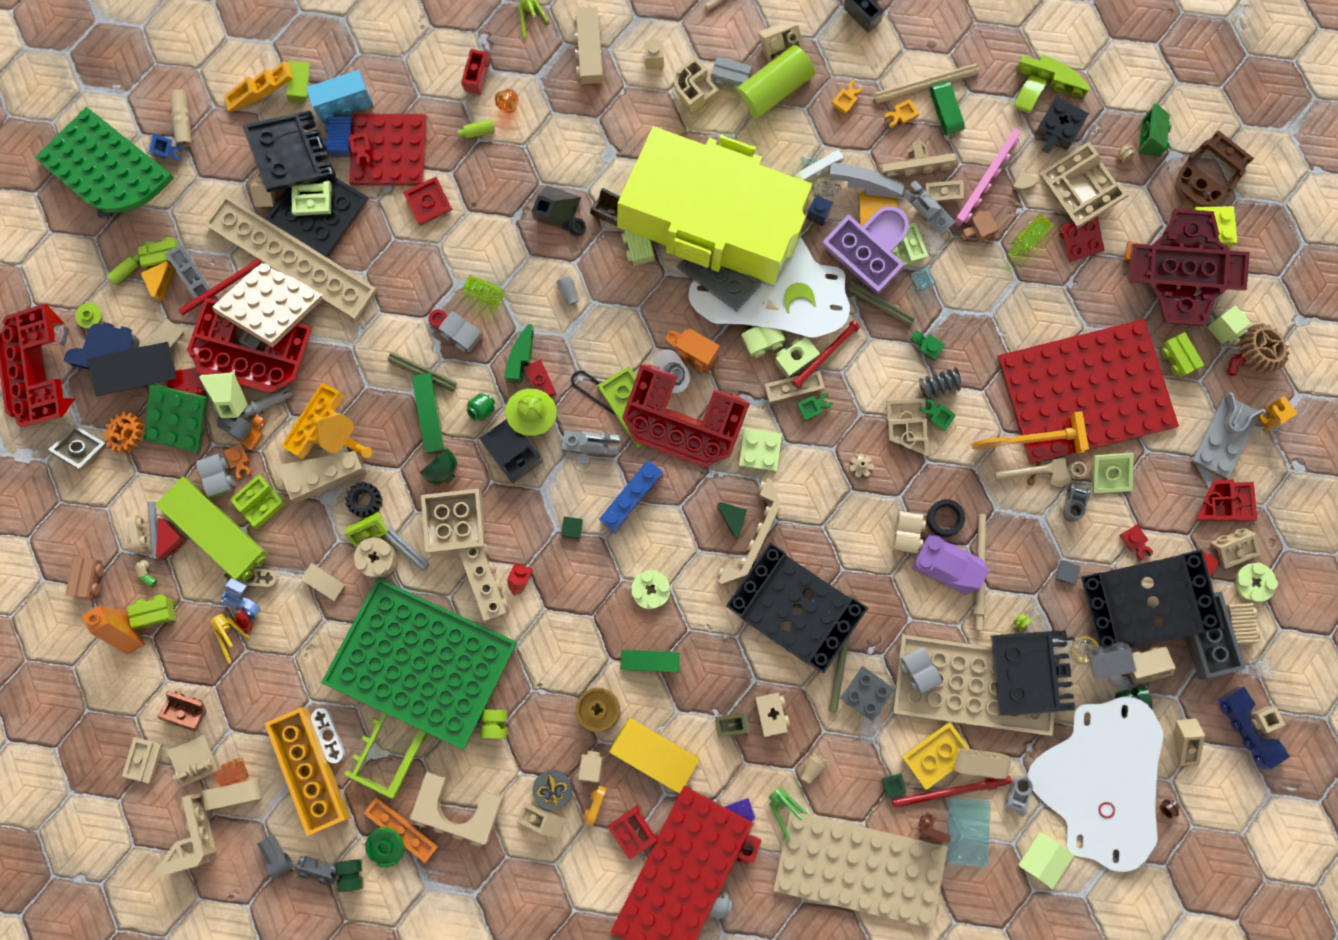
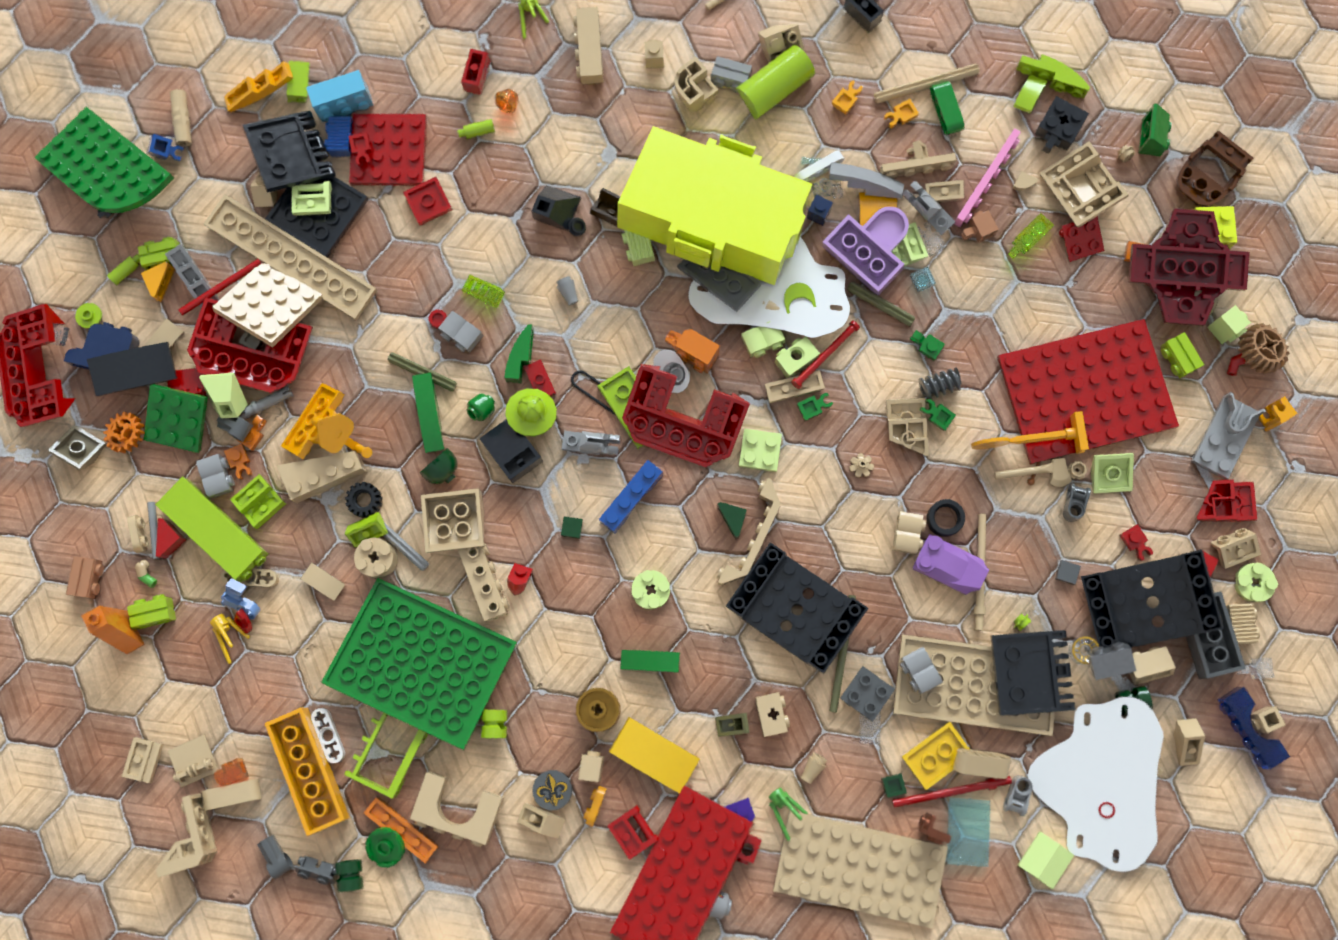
copper bracket [158,691,206,732] -> none
reddish brown plate [1160,799,1180,819] -> none

